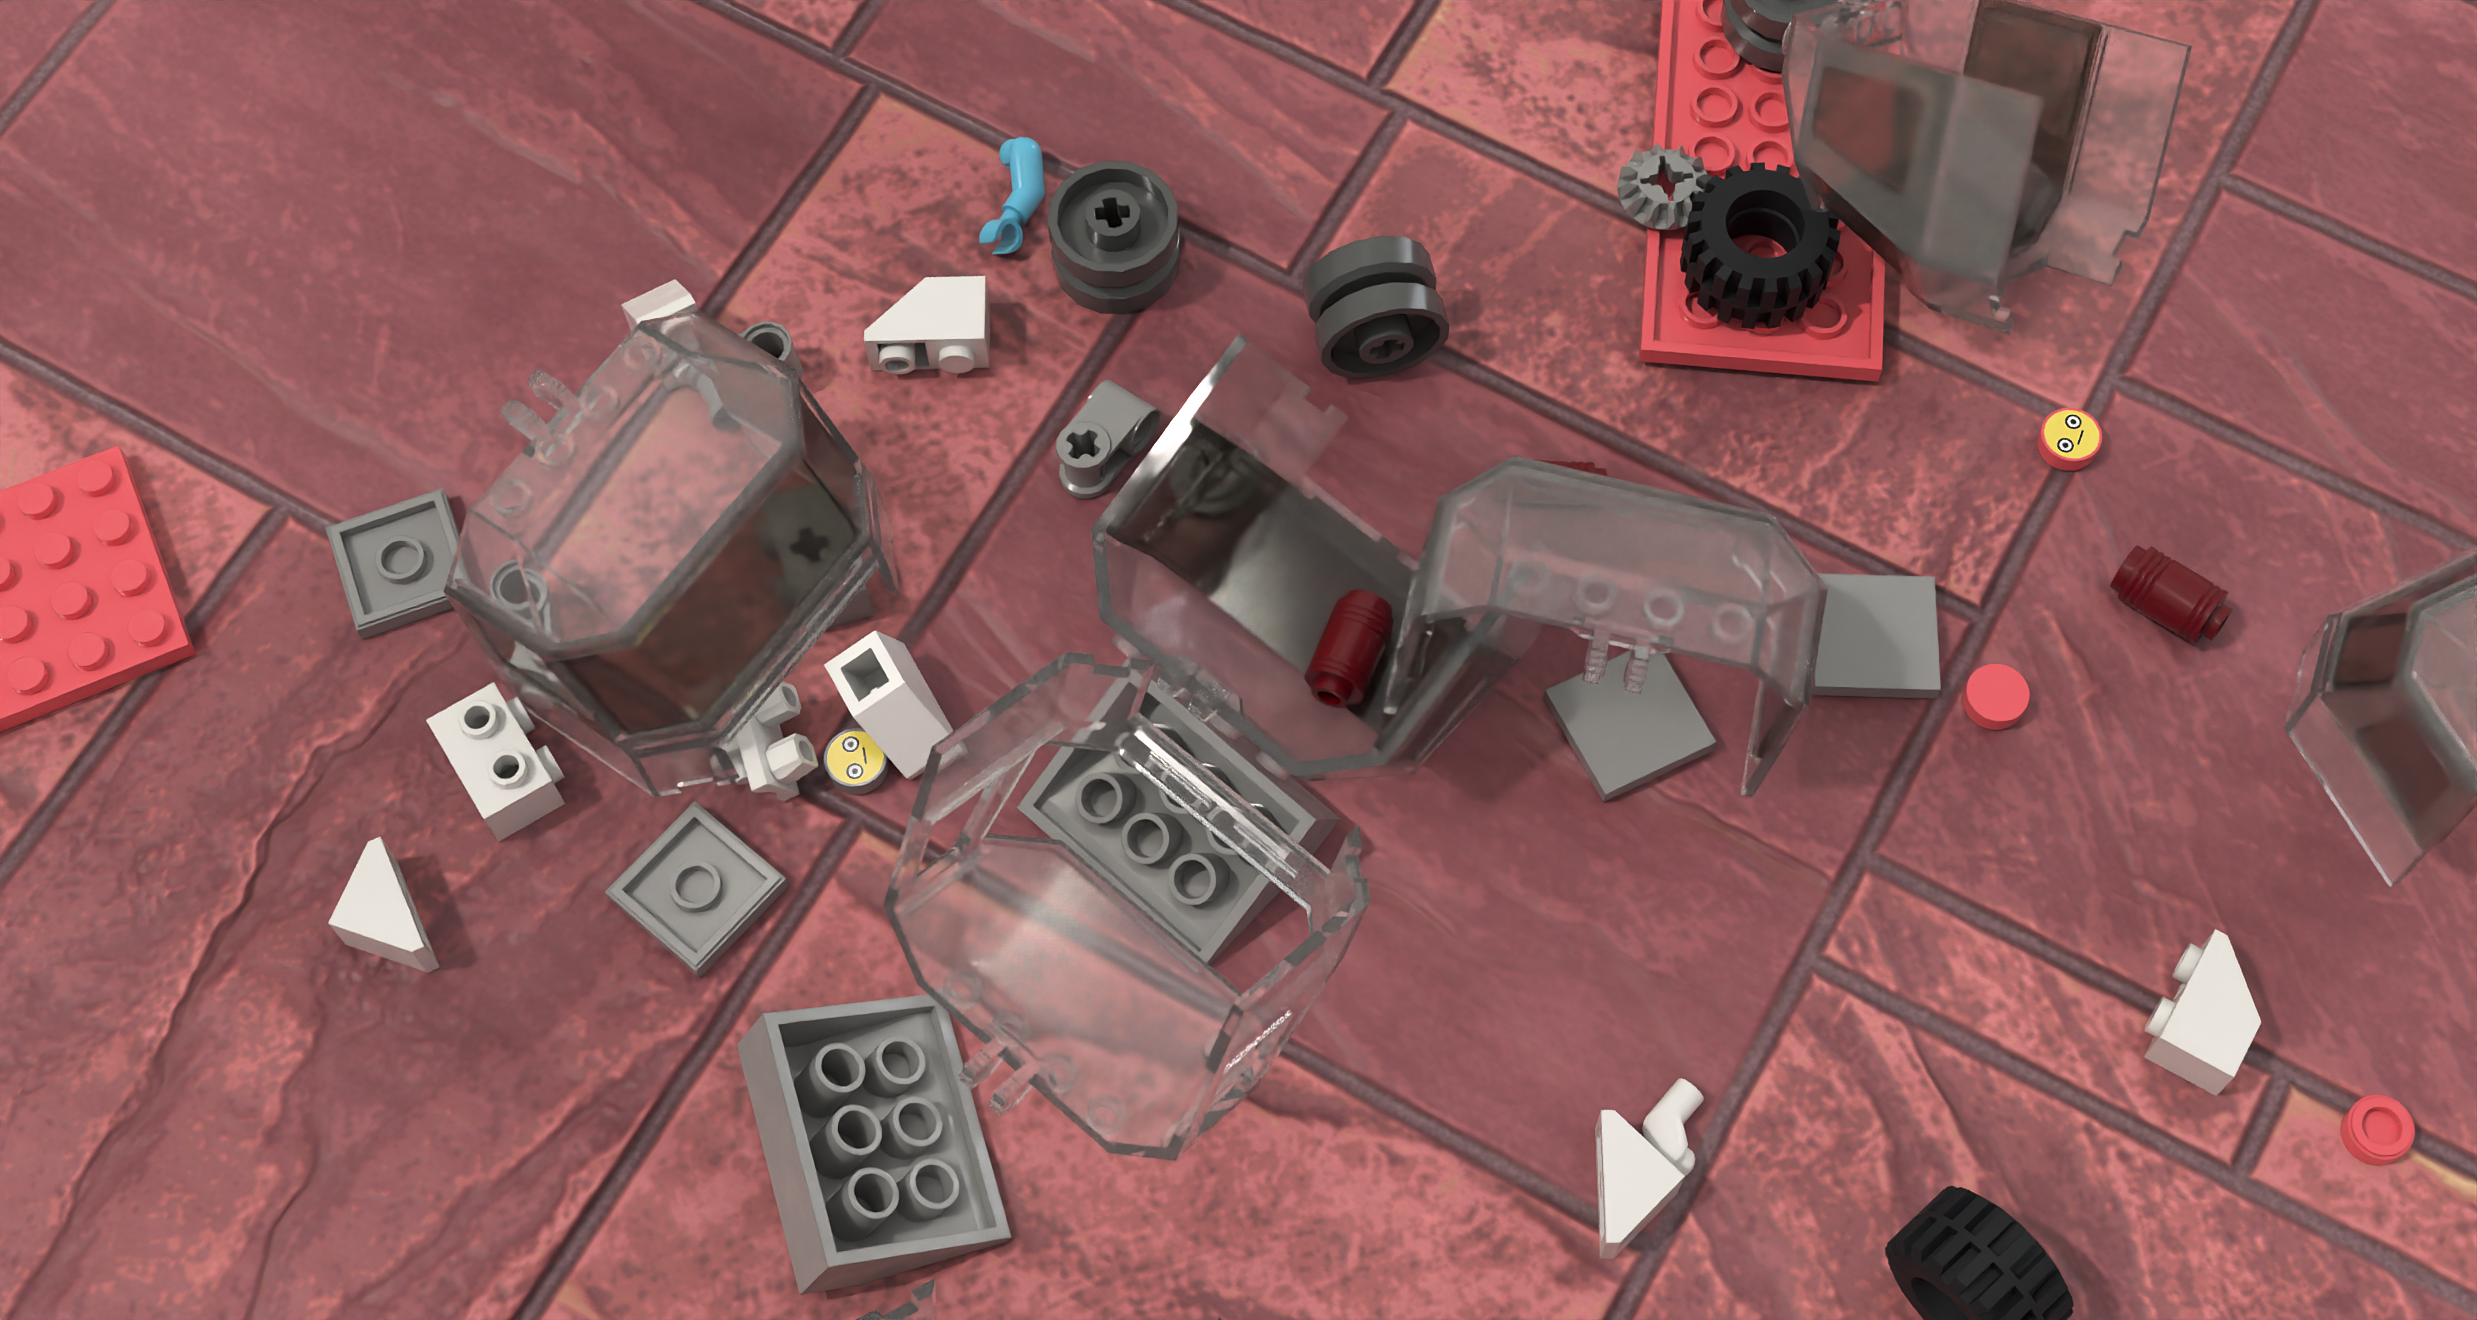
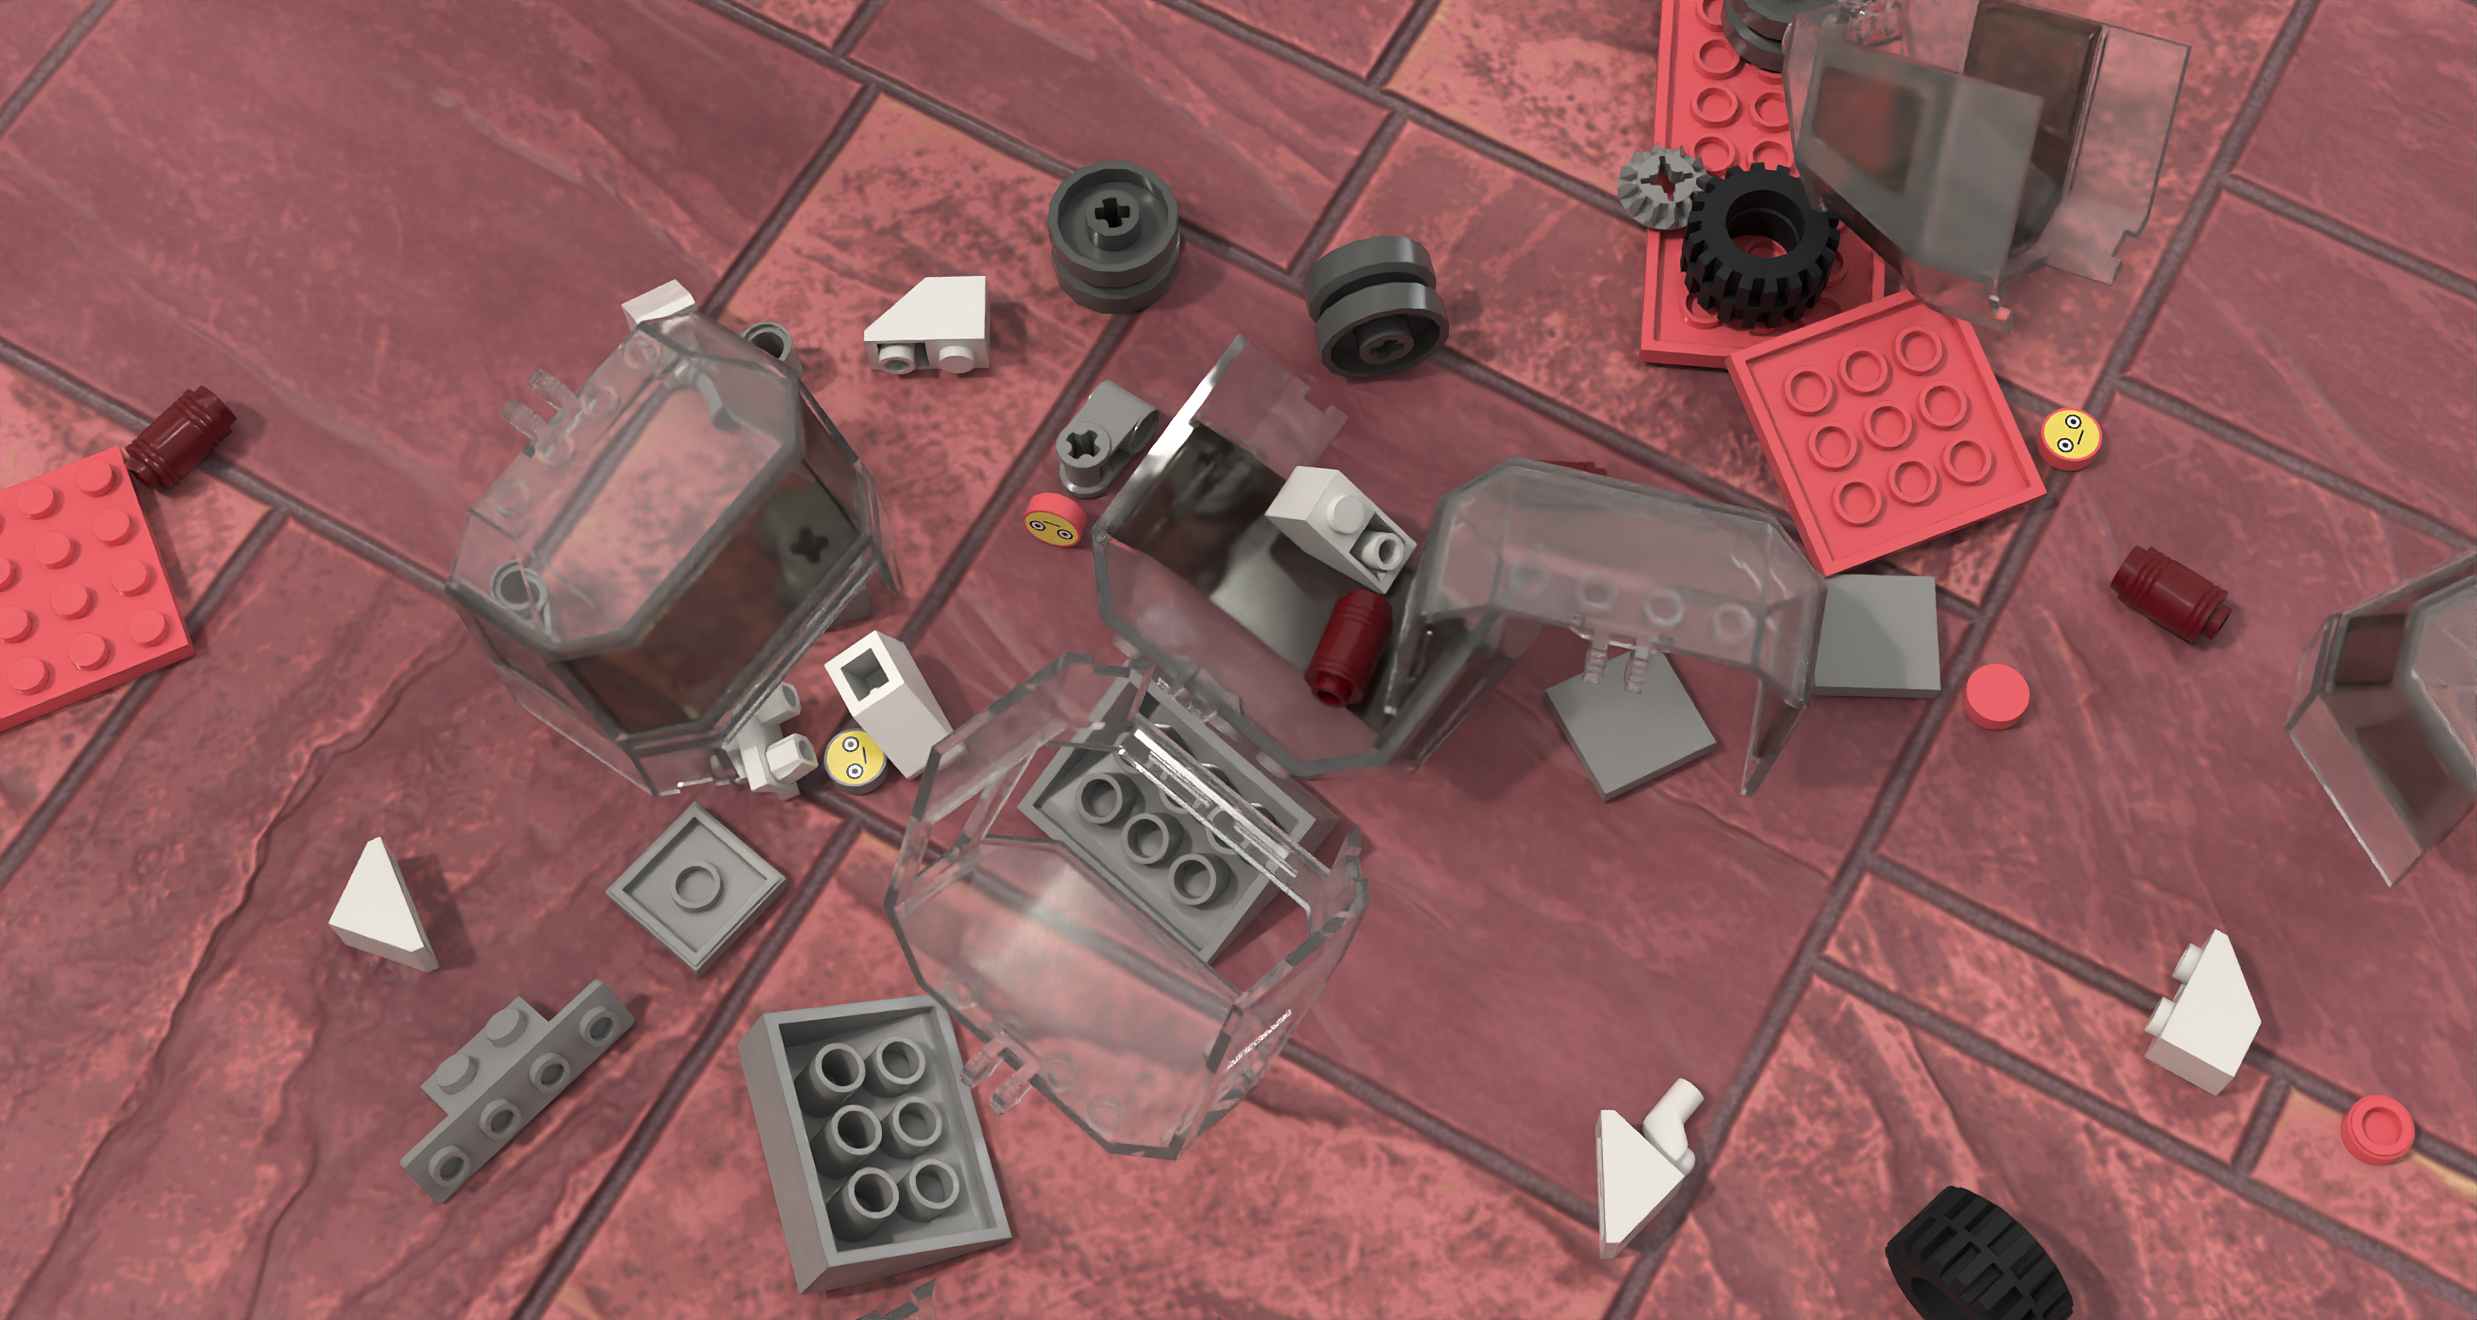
light grey tile [326,488,481,640] -> none
white brick [426,682,565,842] -> none
medium azure arm [979,137,1045,254] -> none
none -> dark red head [125,385,237,491]
none -> light grey bracket [400,979,635,1204]
none -> tile [1022,493,1087,547]
none -> white slope [1264,466,1417,594]
none -> coral plate [1724,274,2047,579]

